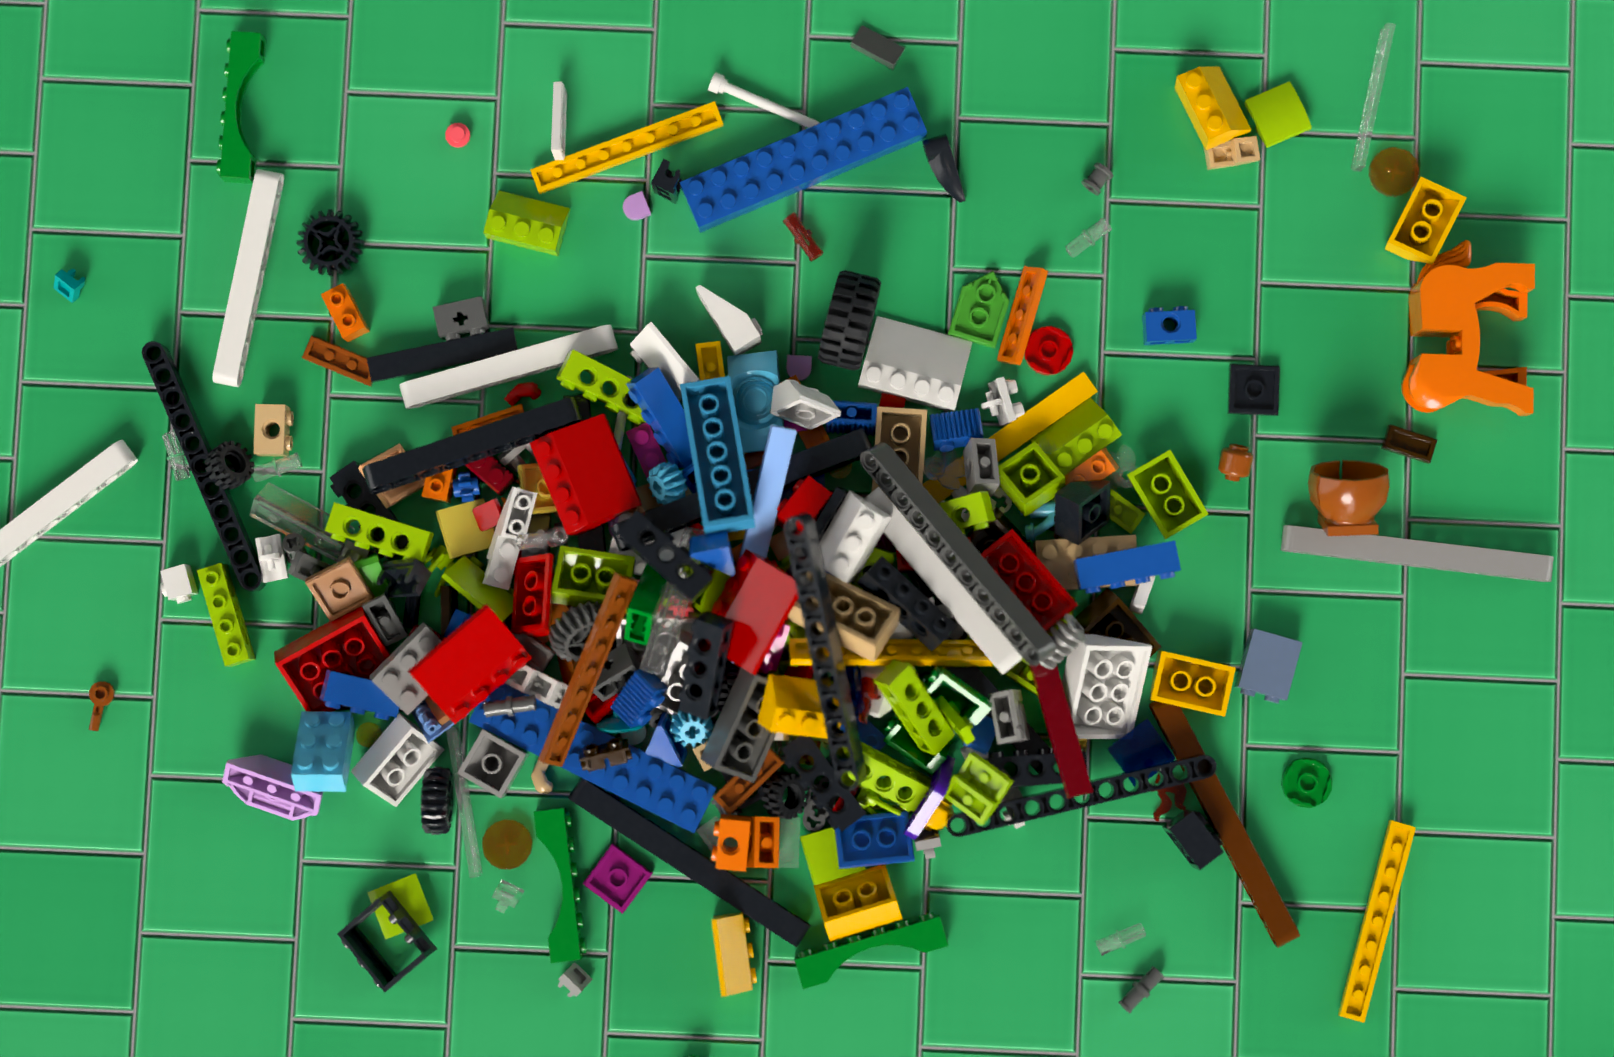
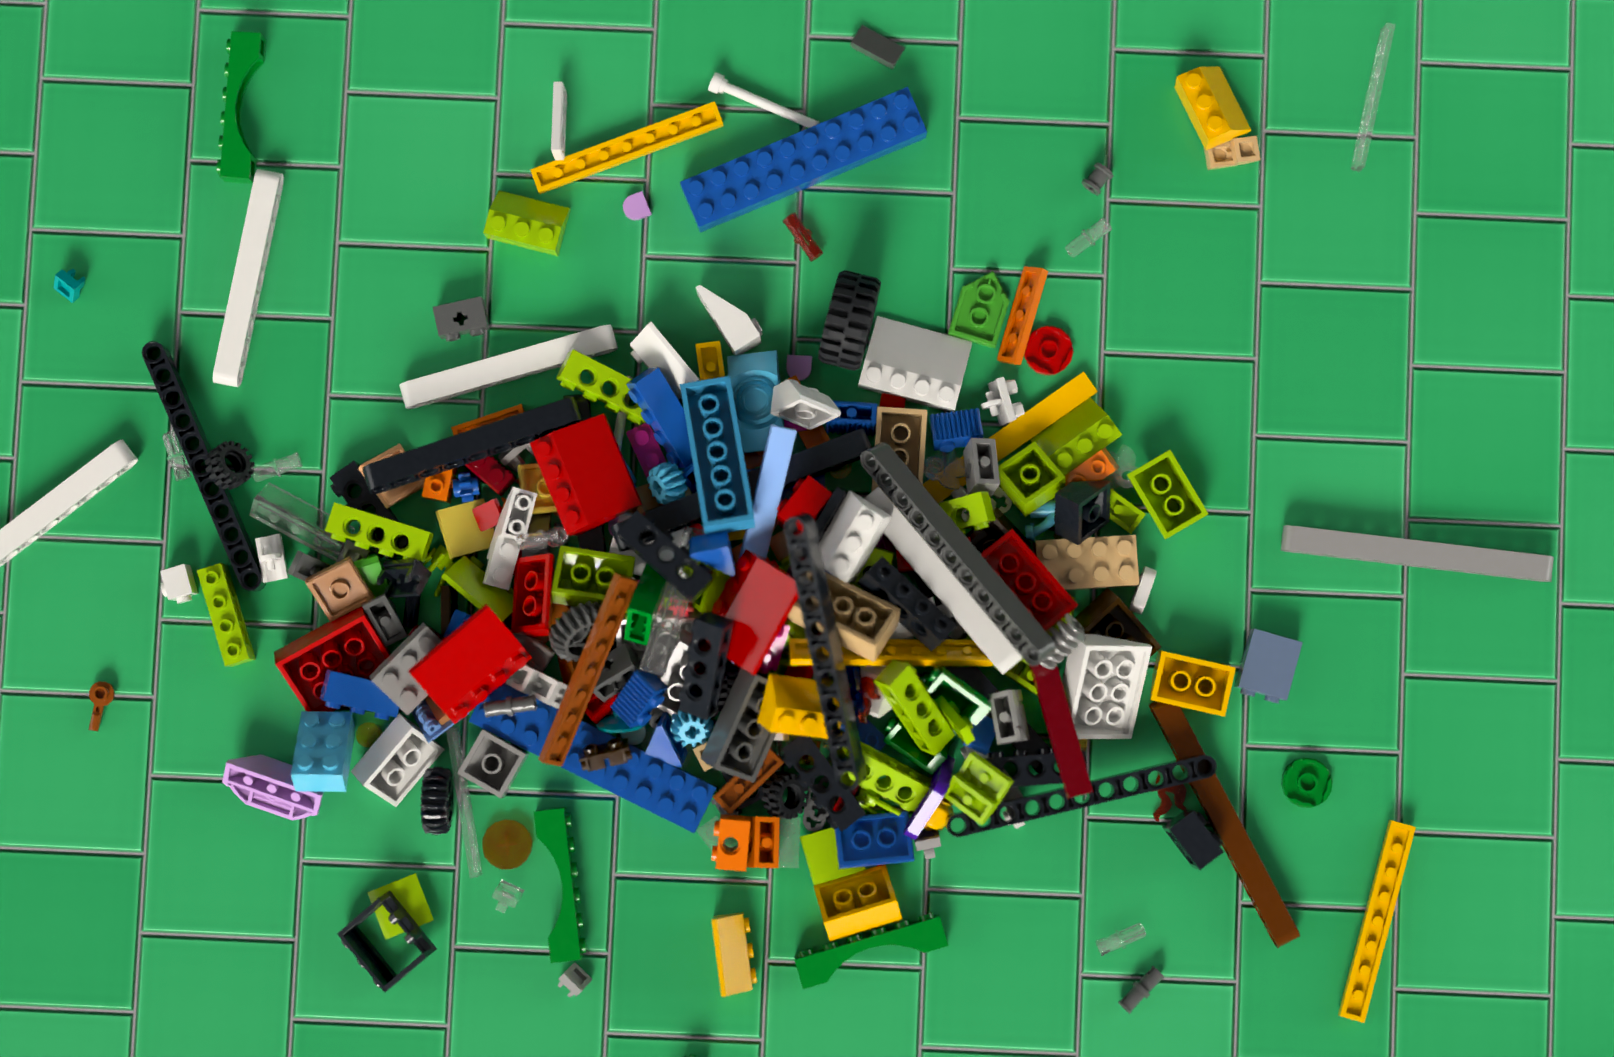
tan brick [254,404,294,457] -> none
dark grey bush [282,533,308,564] -> none
black gear [297,209,365,277] -> none
dark orange tile [302,335,373,387] -> none
orange brick [321,283,370,342] -> none
black tile [367,327,518,383] -> none
coral plate [445,123,470,148] -> none
red arm [504,382,542,407] -> none
tan arm [531,760,553,794] -> none
black beam [568,777,811,947] -> none
magenta tile [583,843,653,914] -> none
black hinge [651,159,682,204] -> none
black piece [922,134,966,203] -> none
blue brick [1073,540,1181,594] -> none
clear blue slope [1106,719,1175,788] -> none
blue brick [1142,306,1197,345] -> none
dark orange head [1218,444,1253,482] -> none
black tile [1227,364,1280,416] -> none
lime slope [1245,81,1312,148] -> none
dark orange plate [1308,460,1390,536] -> none
clear orange tile [1369,147,1419,197] -> none
dark brown tile [1381,424,1437,464] -> none
yellow slope [1385,177,1467,264] -> none
orange animal [1401,240,1535,416] -> none

